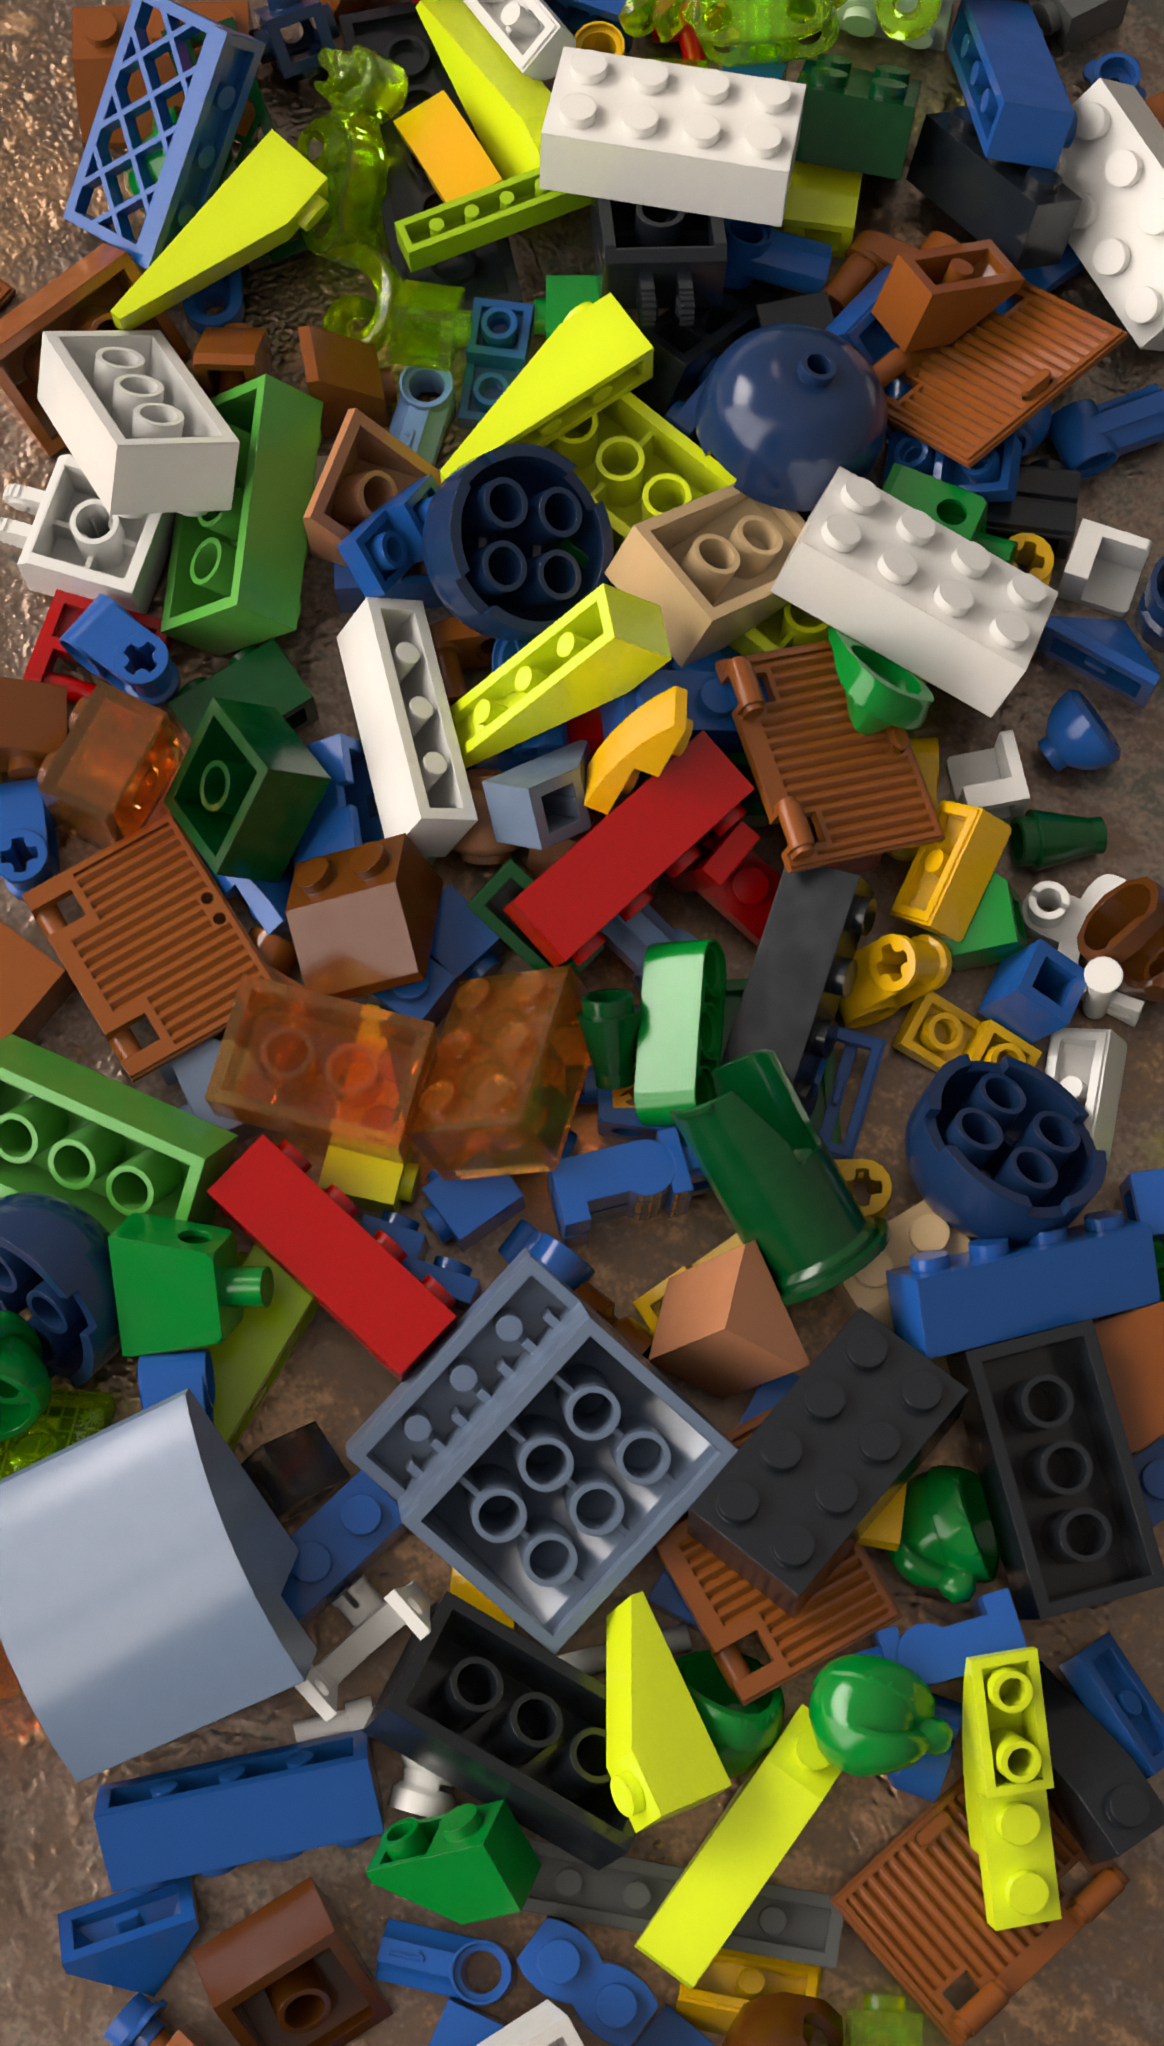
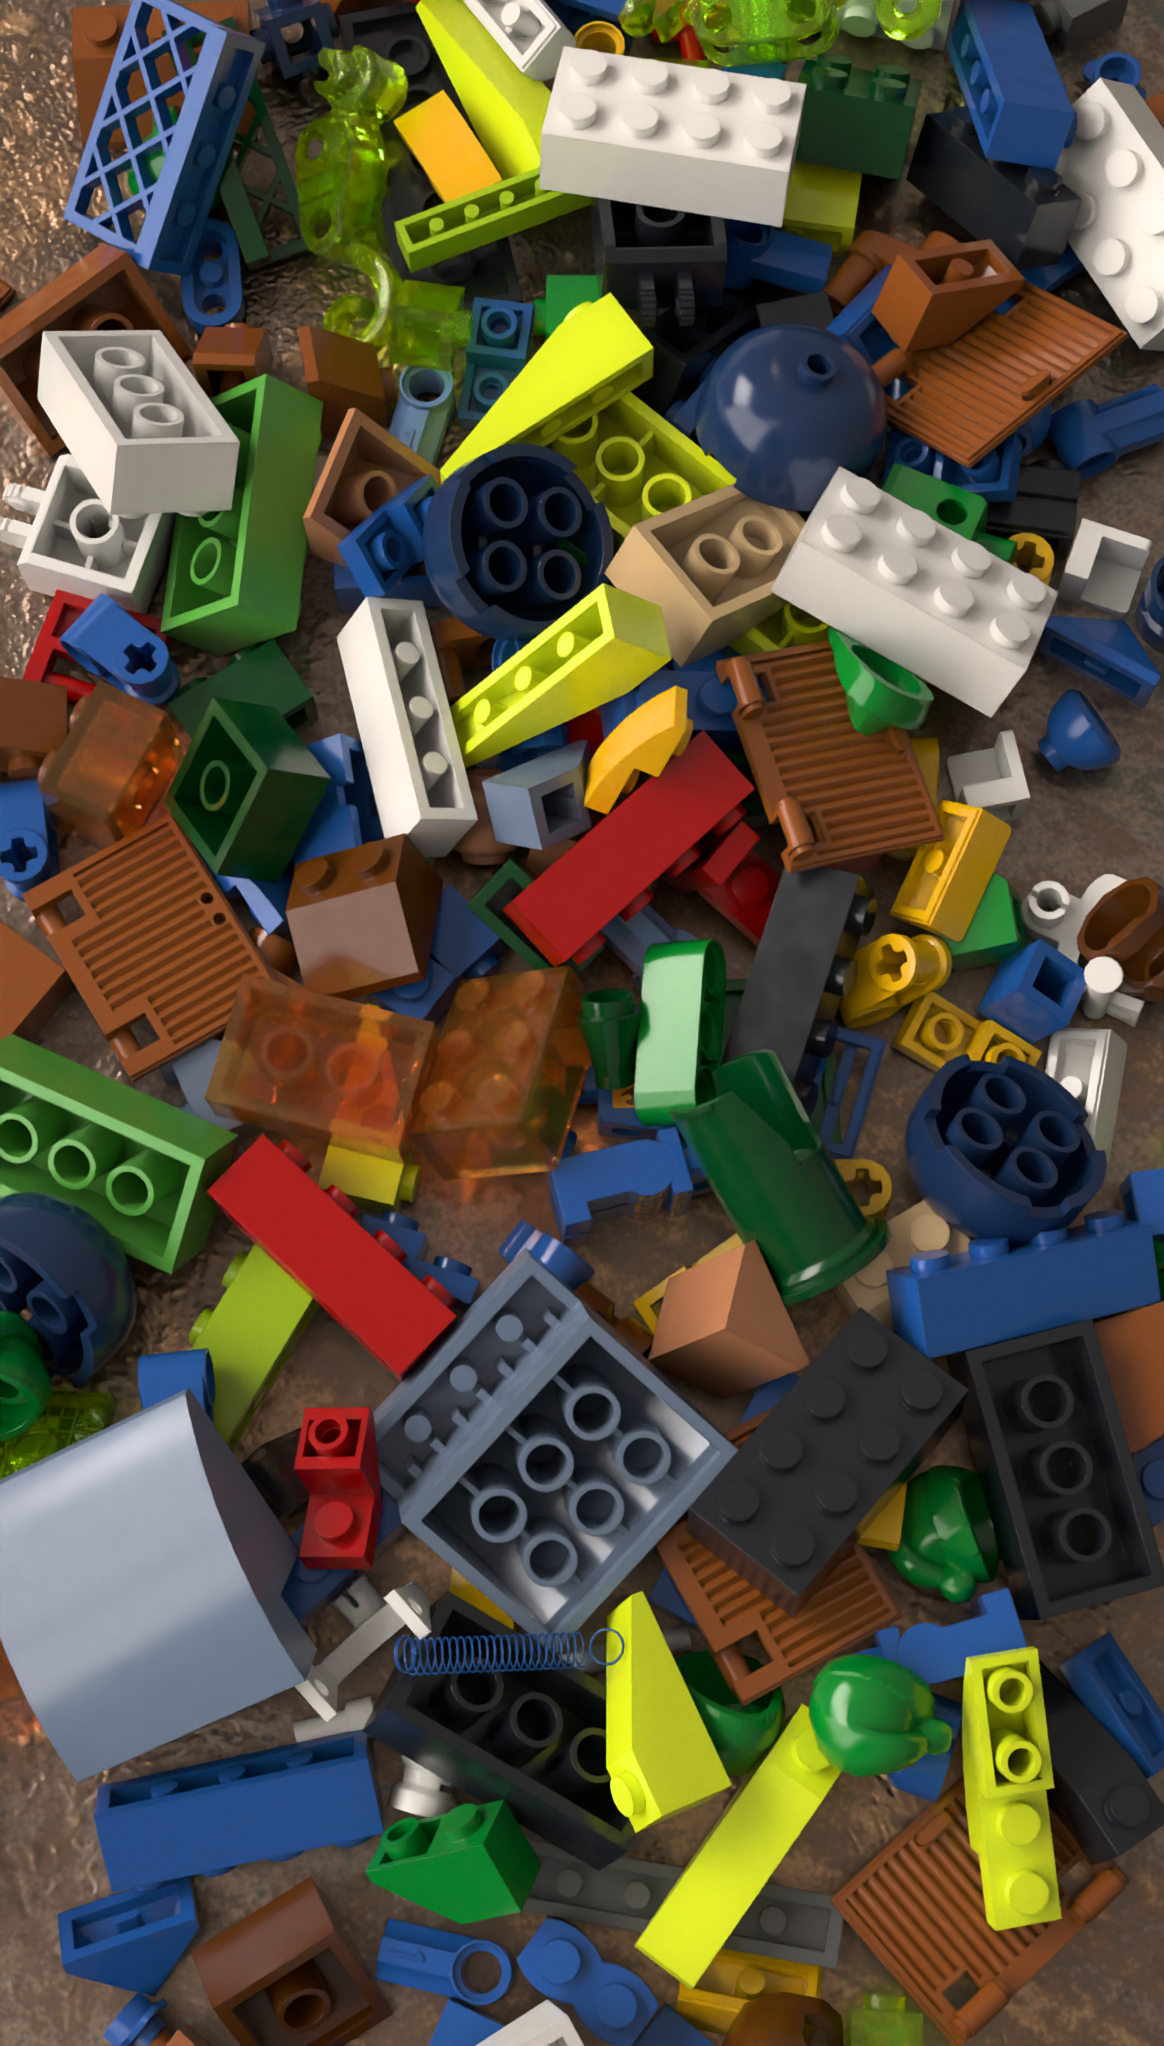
green torso [108,1213,274,1357] -> none
neon yellow slope [110,129,329,330] -> none
blue brick [421,1144,526,1252] -> none
dark green cone [1009,809,1107,872] -> none
none -> red slope [294,1407,382,1569]
none -> blue piece [394,1628,625,1676]

